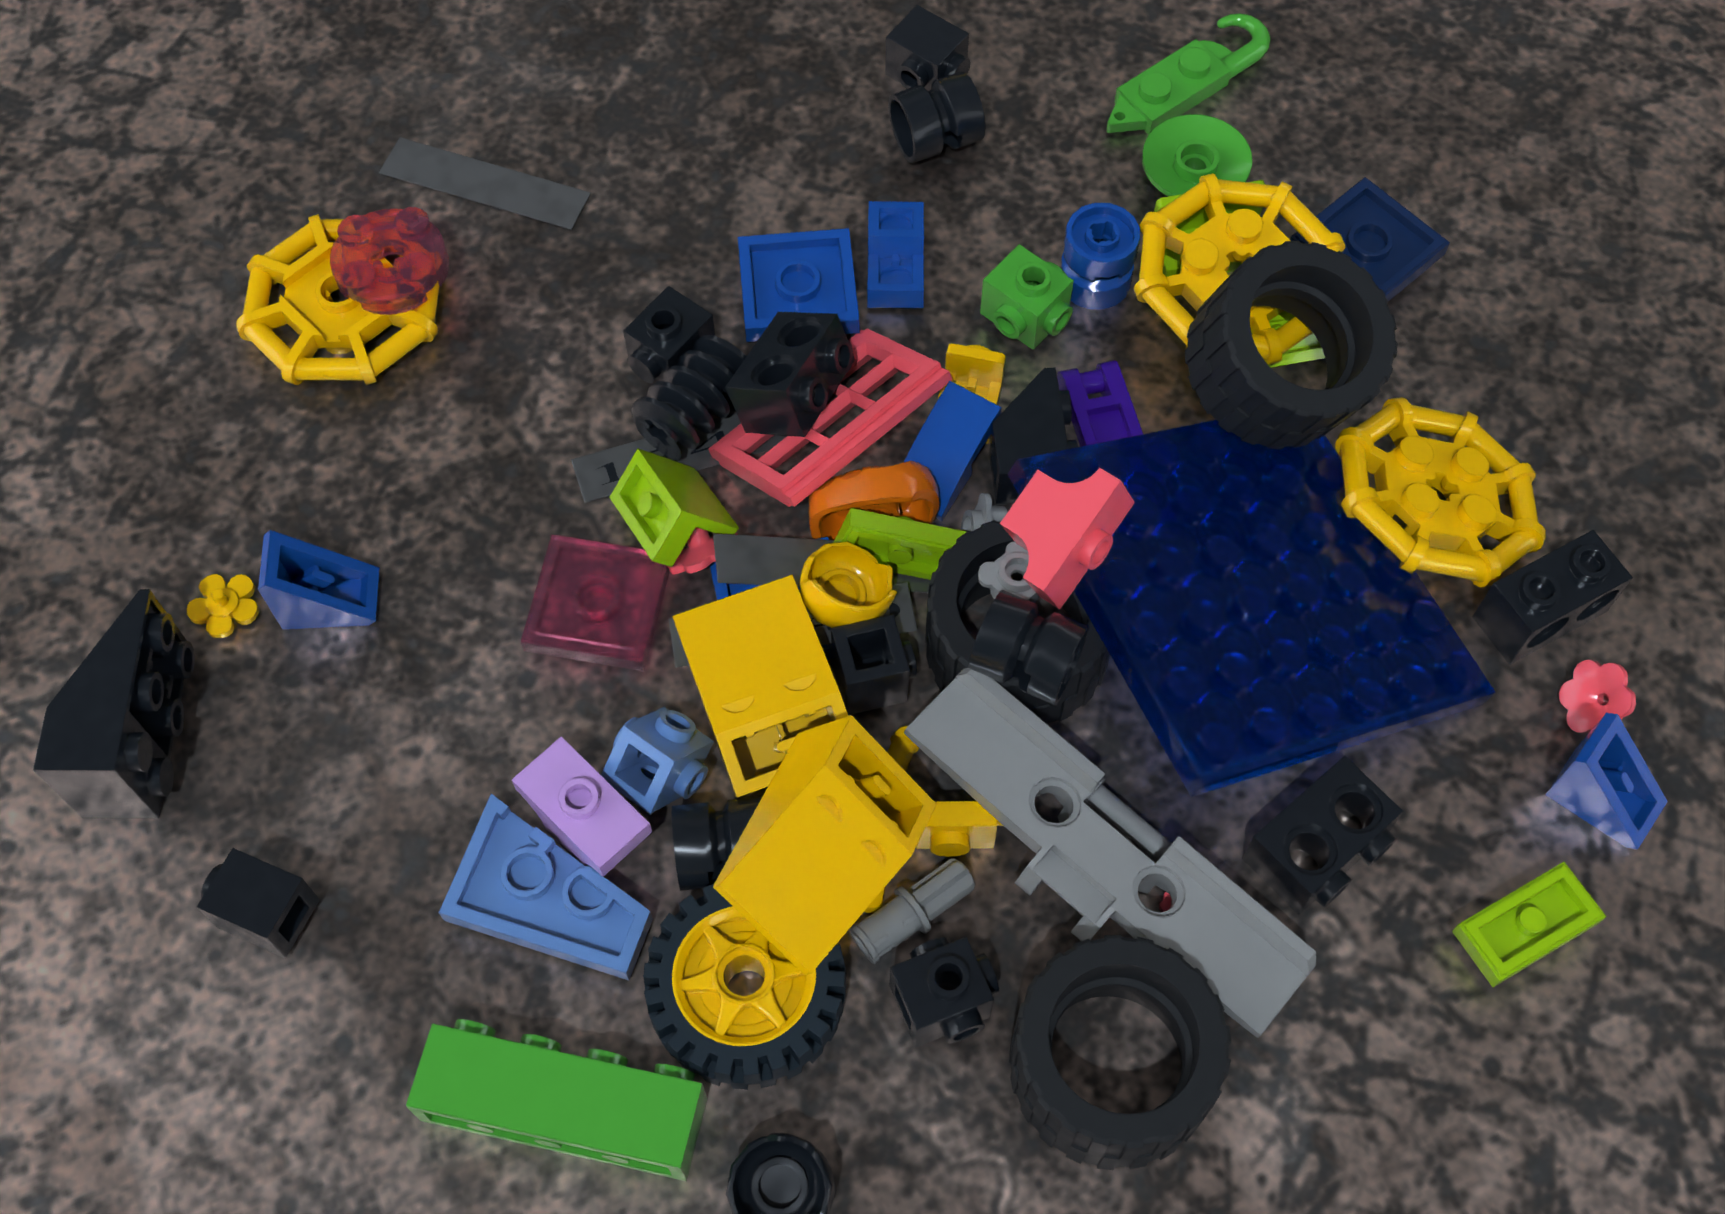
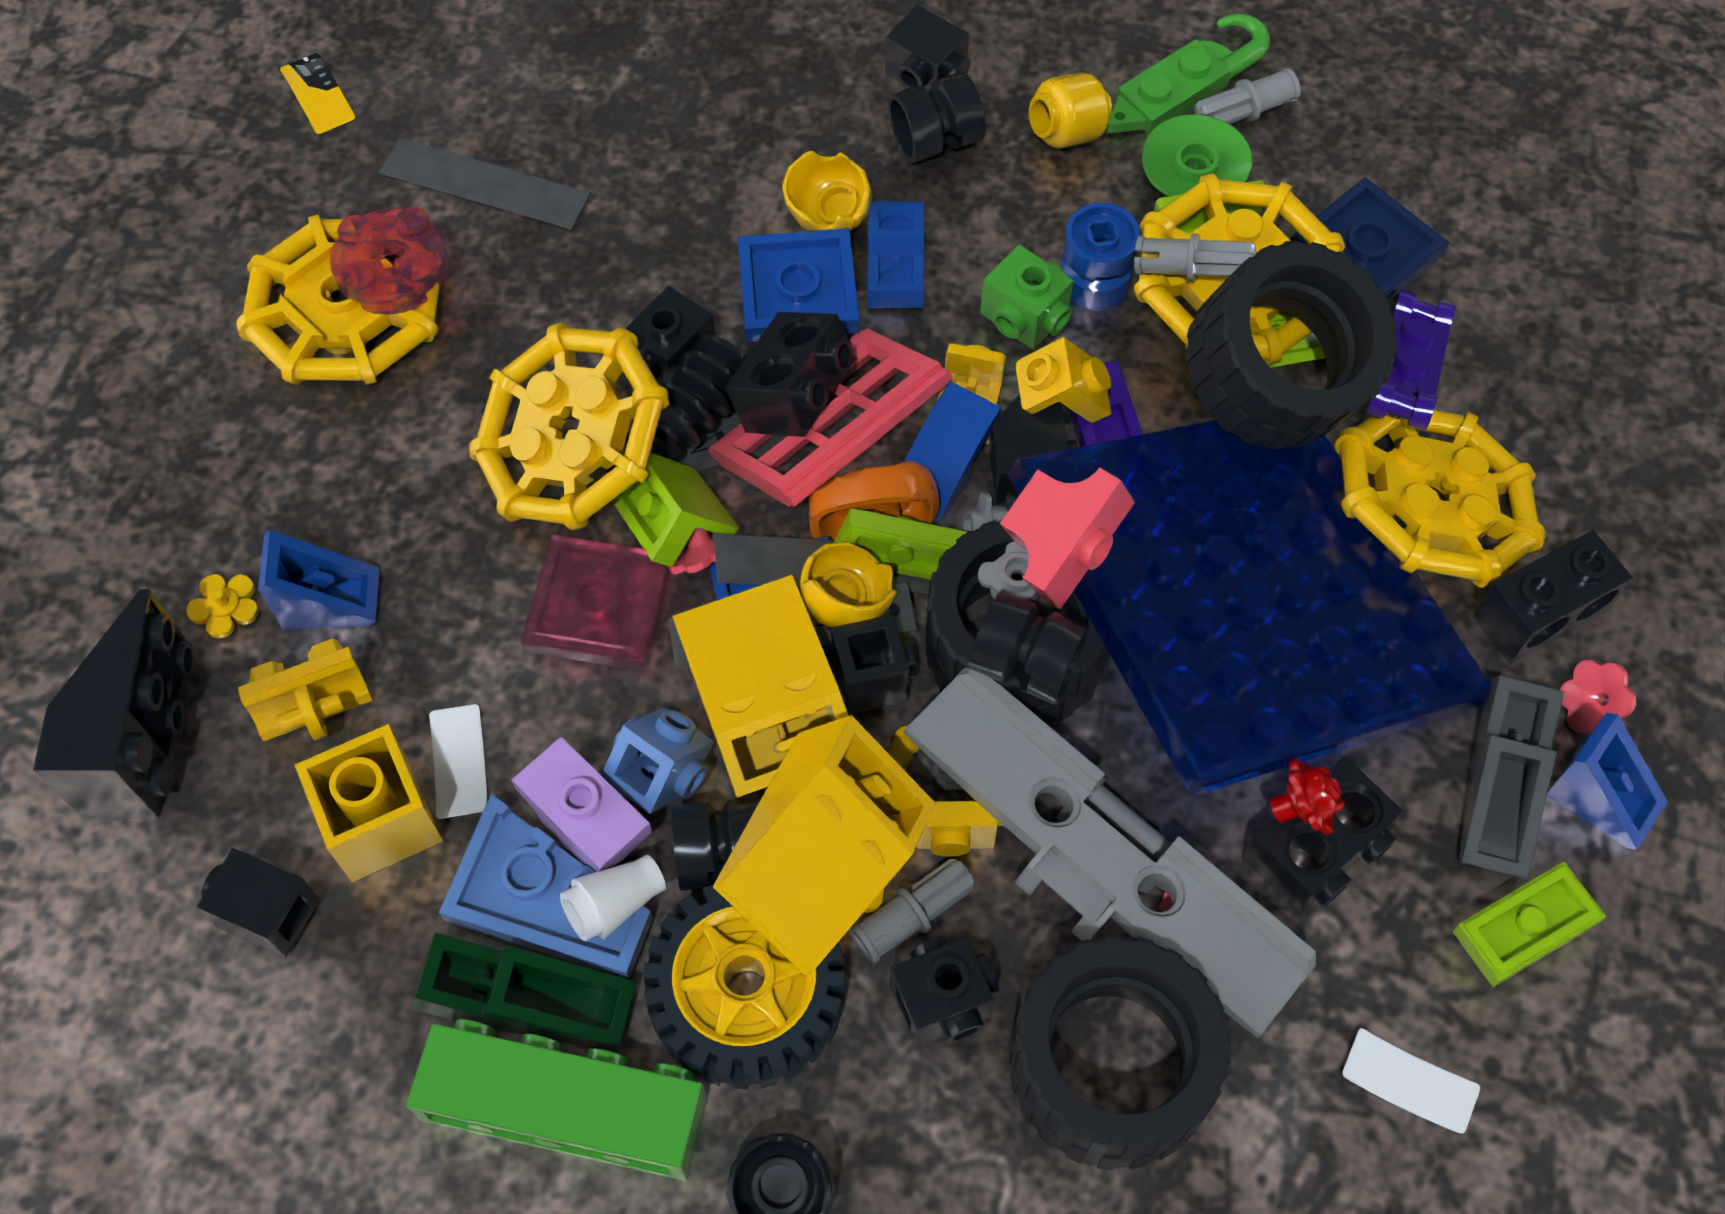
none -> yellow hips [238,638,372,742]
none -> yellow sticker [280,53,355,134]
none -> yellow head [294,724,443,882]
none -> dark green slope [409,932,636,1050]
none -> white sticker [429,704,487,819]
none -> yellow plate [469,322,669,531]
none -> white cone [560,855,666,942]
none -> yellow hair [782,151,873,231]
none -> yellow bracket [1016,337,1112,423]
none -> yellow head [1029,72,1112,149]
none -> light grey axle [1134,233,1257,282]
none -> light grey axle [1194,68,1301,124]
none -> red plant [1270,758,1345,835]
none -> white sticker [1342,1028,1480,1134]
none -> dark purple plate [1366,289,1457,431]
none -> dark grey slope [1459,675,1564,879]

